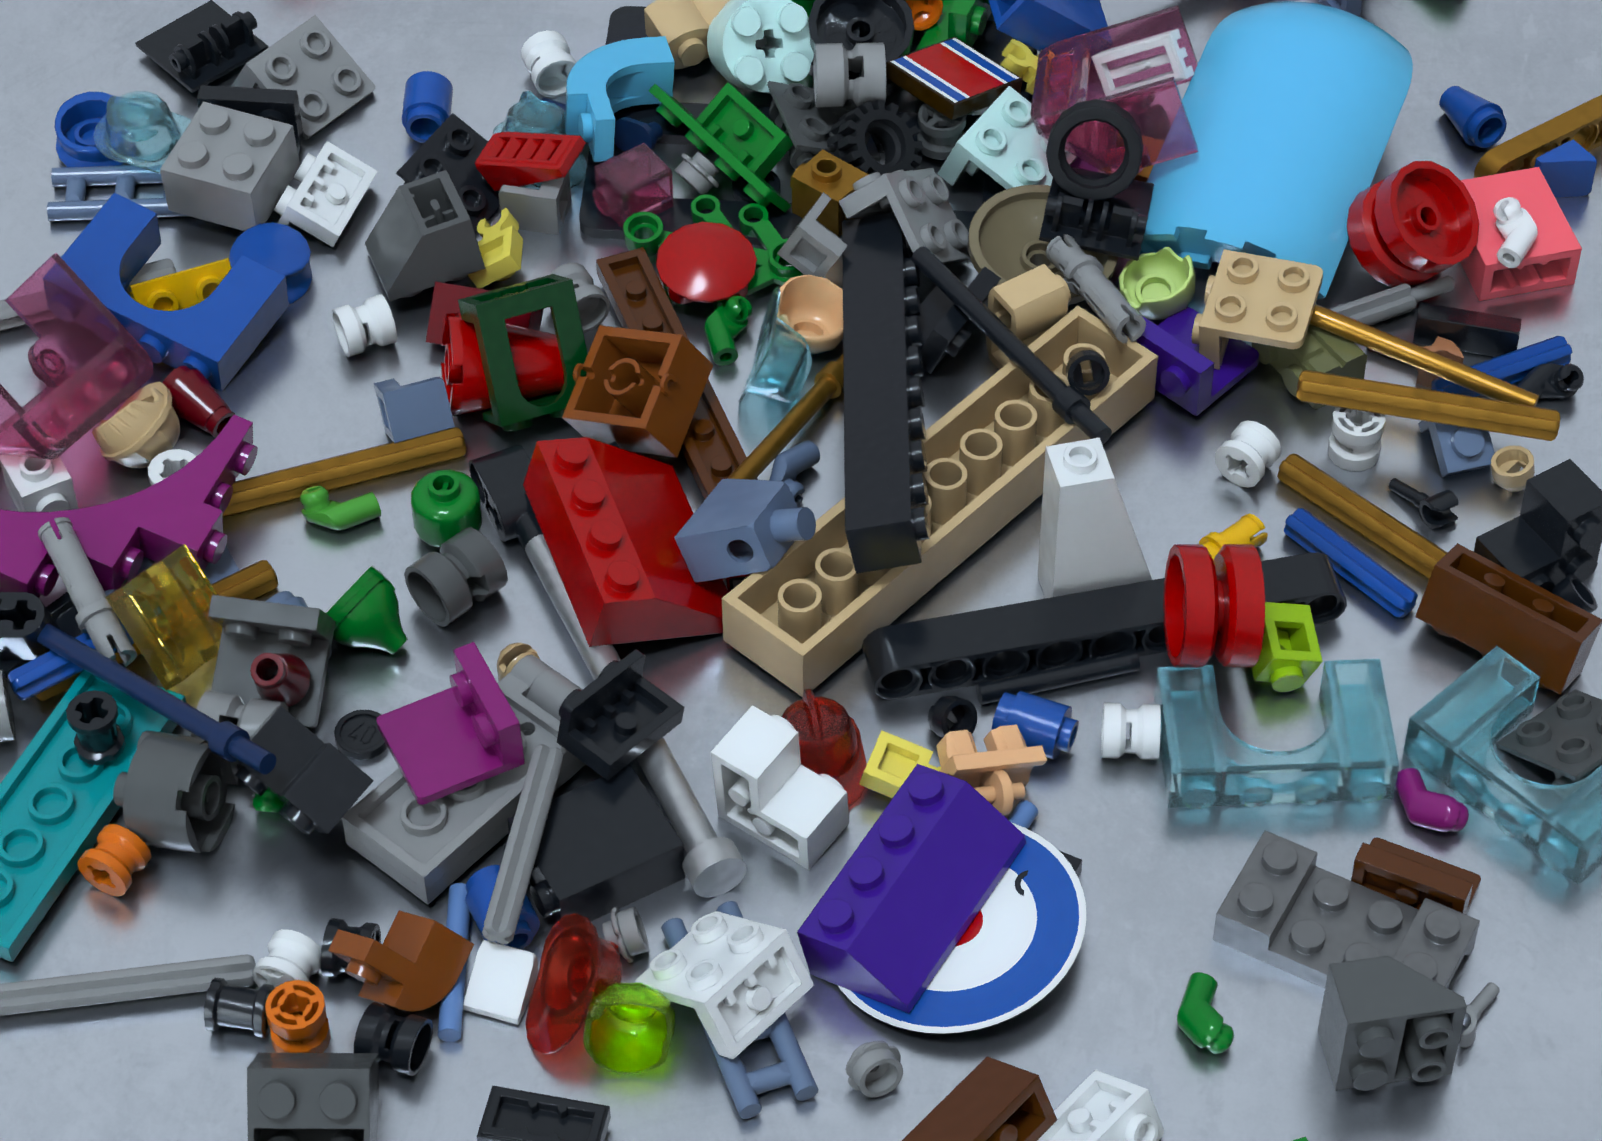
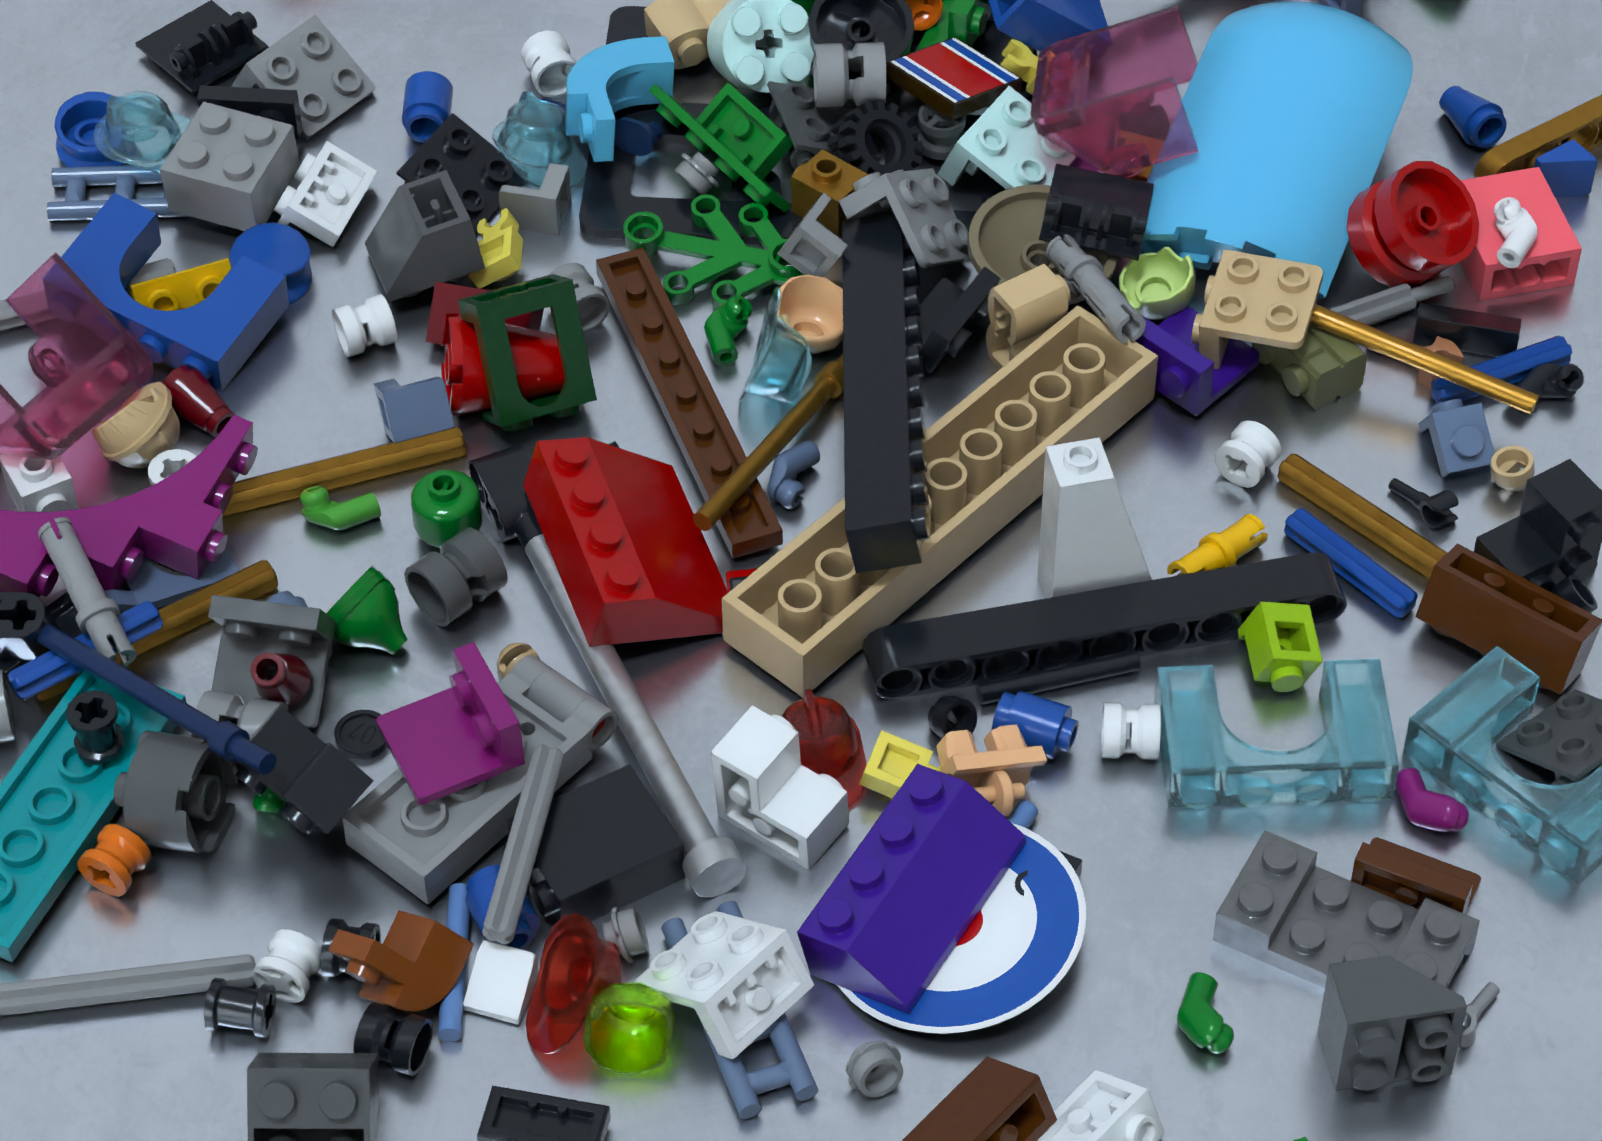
clear yellow slope [105,544,223,691] -> none
orange wheel [265,980,331,1053] -> none
red slope [475,132,586,191] -> none
black bracket [557,649,685,780] -> none
dark orange brick [562,325,714,458] -> none
clear pink brick [593,143,674,229] -> none
red dish [656,222,757,304] -> none
sand blue torso [674,479,816,582] -> none
black bar [912,246,1112,444] -> none
black tyre [1046,99,1144,201] -> none
black hinge [1066,350,1110,395] -> none
white tile [1091,28,1194,102] -> none
red wheel [1163,544,1265,668] -> none
pearl gold axle [1296,370,1560,441] -> none
white wheel [1328,407,1386,472] -> none

